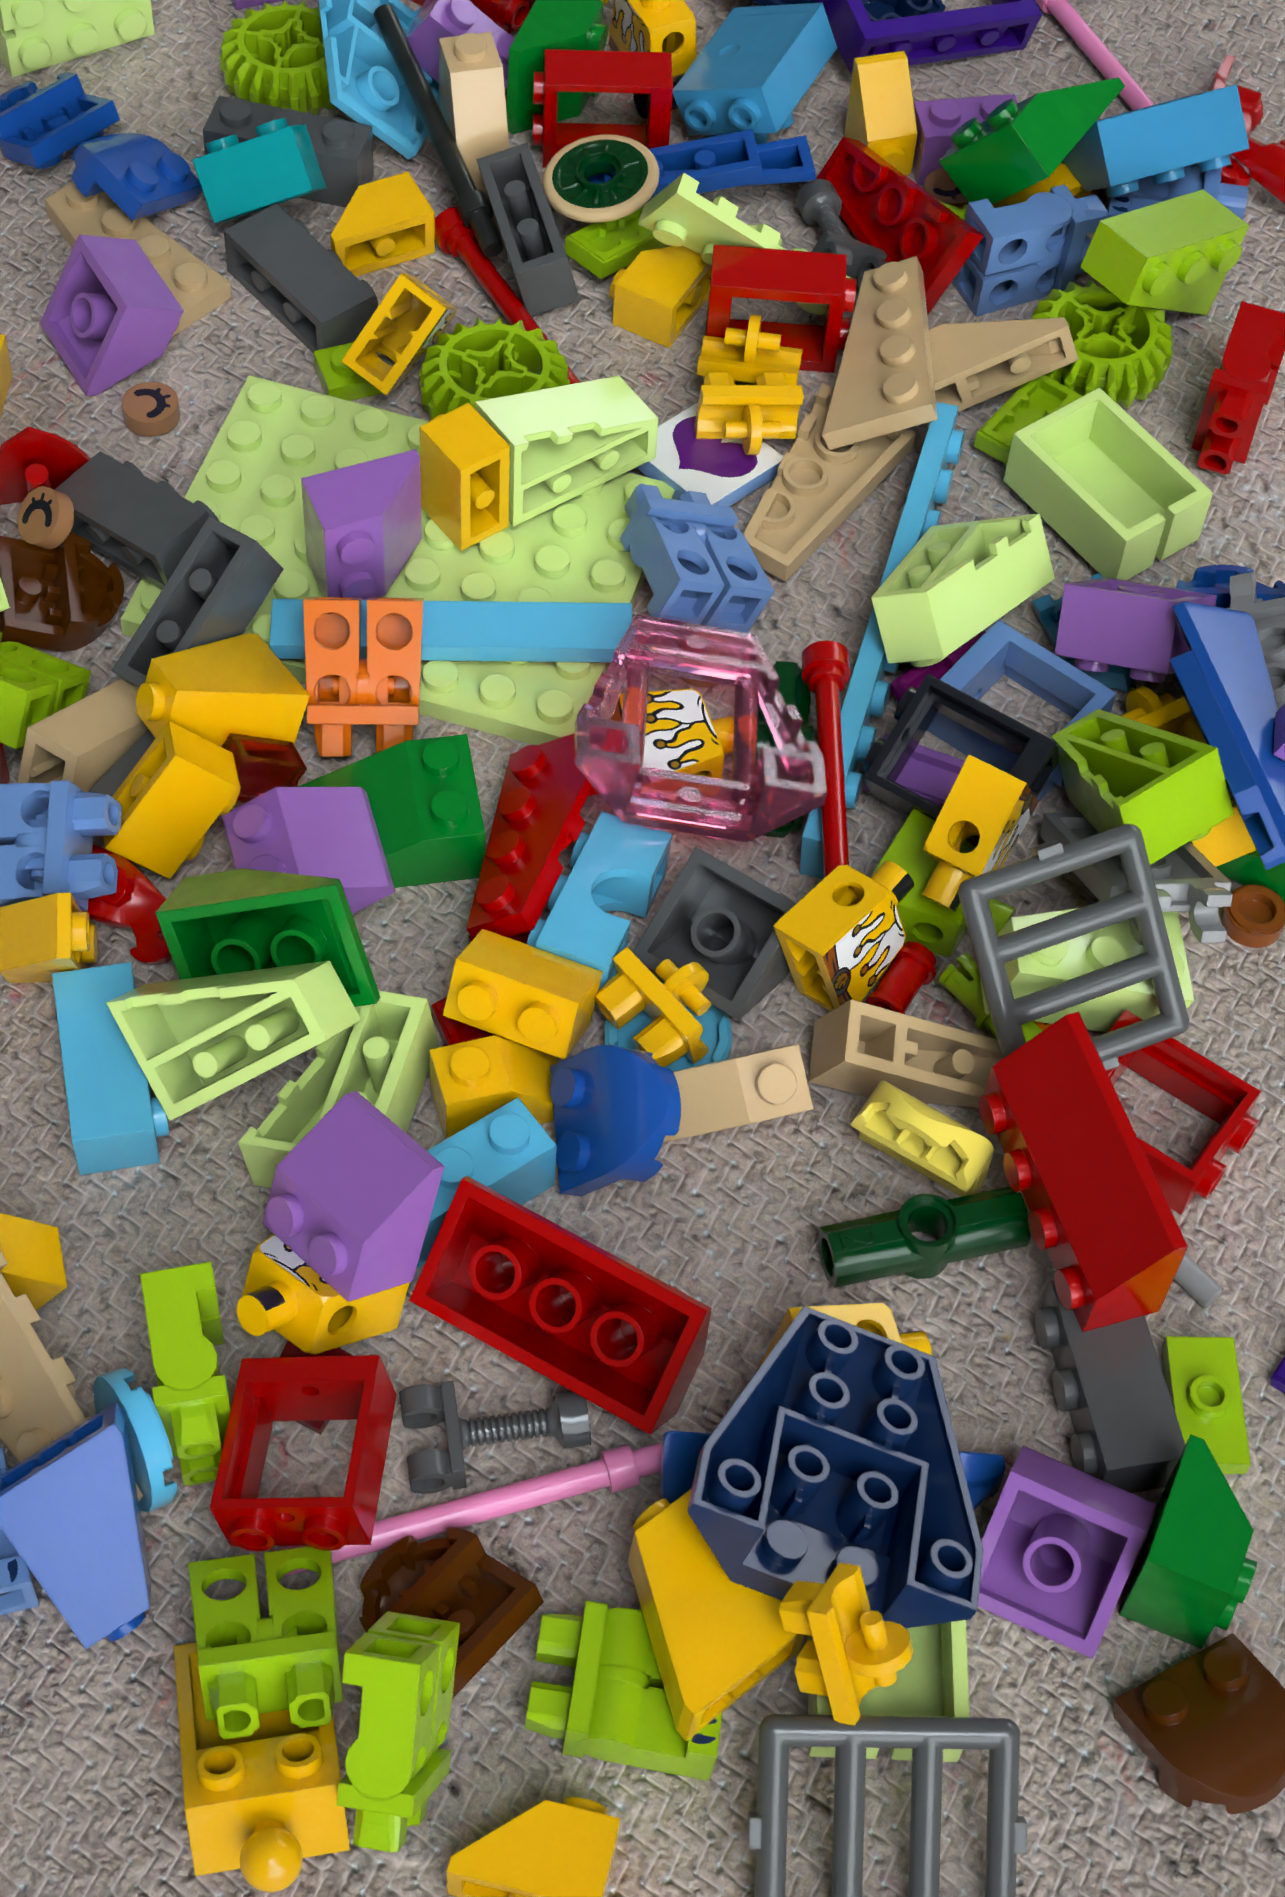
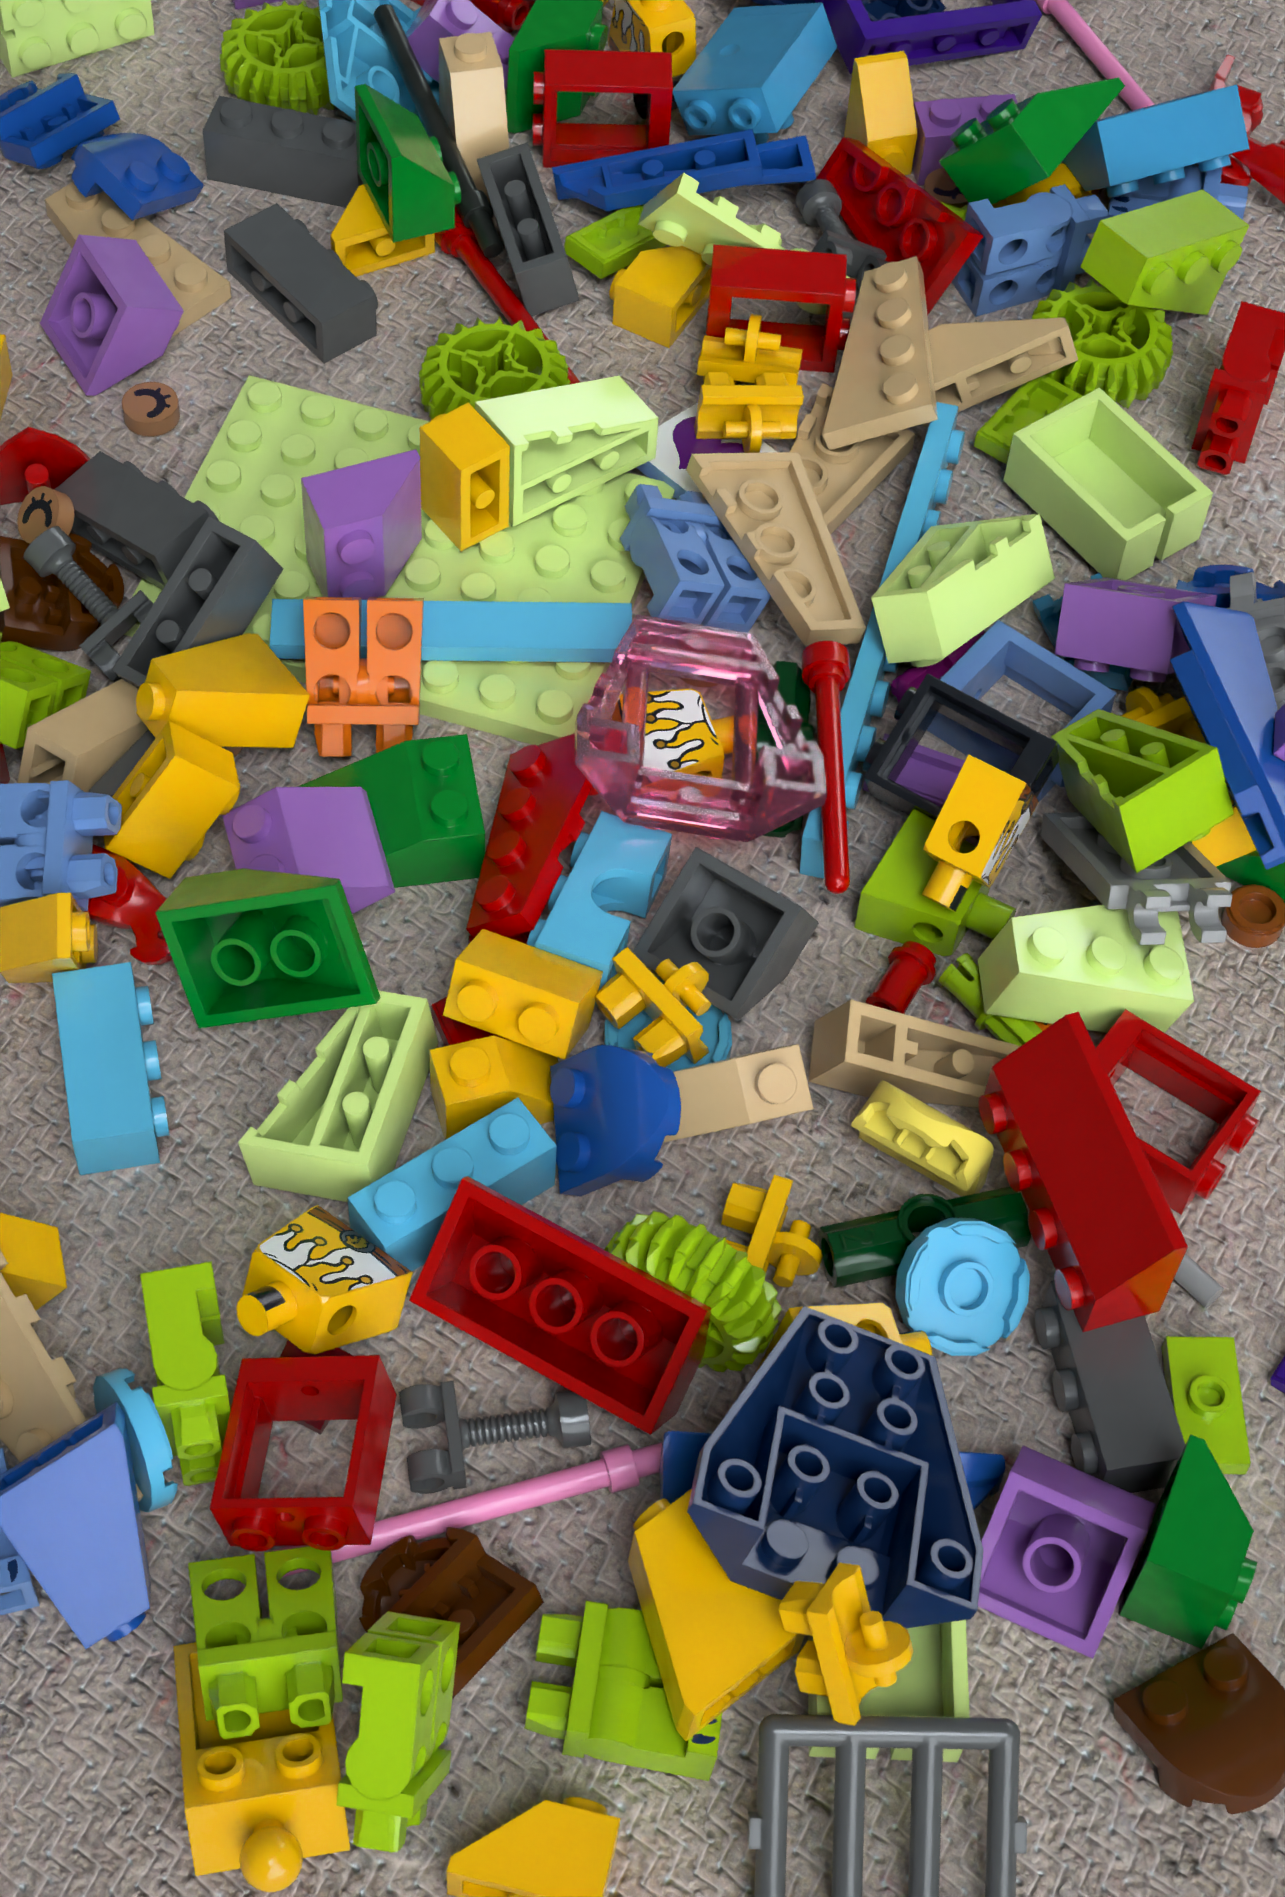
yellowish green wedge [106,961,361,1121] -> none
teal brick [192,117,327,223] -> none
clear red piece [221,733,307,803] -> none
medium lavender slope [263,1091,445,1302] -> none
lime plate [313,342,383,401] -> none
yellow torso [342,273,458,396] -> none
dark green wheel [542,134,659,223] -> none
yellow torso [773,861,914,1011] -> none
dark grey bar [958,824,1189,1071] -> none
none -> dark grey bar [23,526,154,682]
none -> green slope [355,84,461,243]
none -> lime gear [604,1211,782,1373]
none -> tan wing [686,452,866,646]
none -> yellow hips [718,1175,823,1288]
none -> medium azure tile [895,1218,1030,1356]

